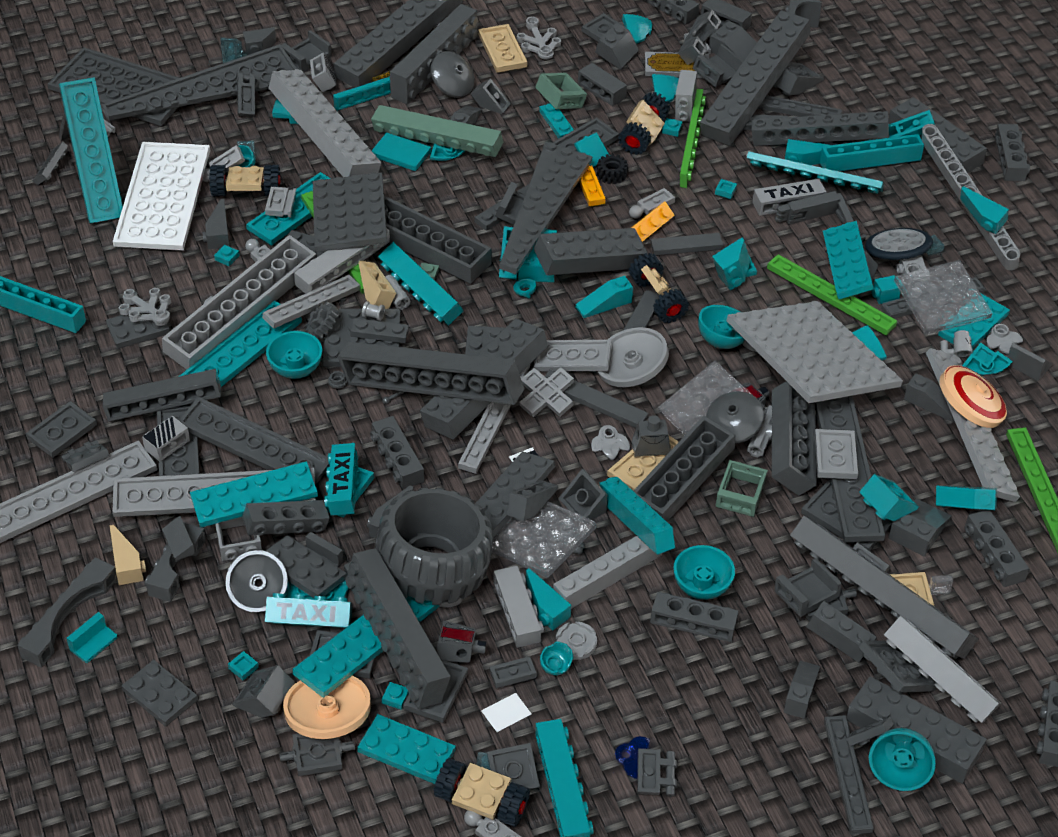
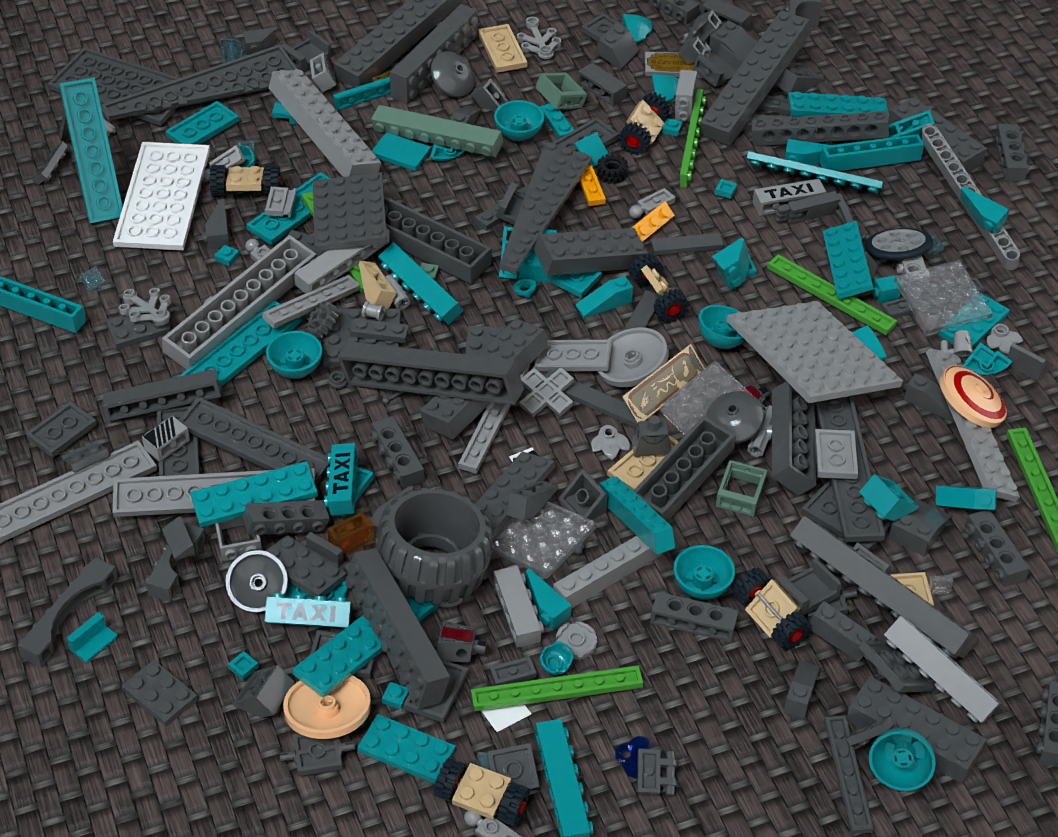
tan slope [110,525,146,585] -> none
dark grey plate [237,72,255,117] -> none
none -> clear light blue plate [79,266,105,291]
none -> teal plate [165,101,239,145]
none -> clear orange brick [327,512,373,555]
none -> bright green plate [471,665,643,712]
none -> teal piece [494,100,544,141]
none -> teal plate [552,271,602,298]
none -> sticker [622,344,707,423]
none -> plate [732,568,812,651]
none -> teal plate [787,91,889,120]

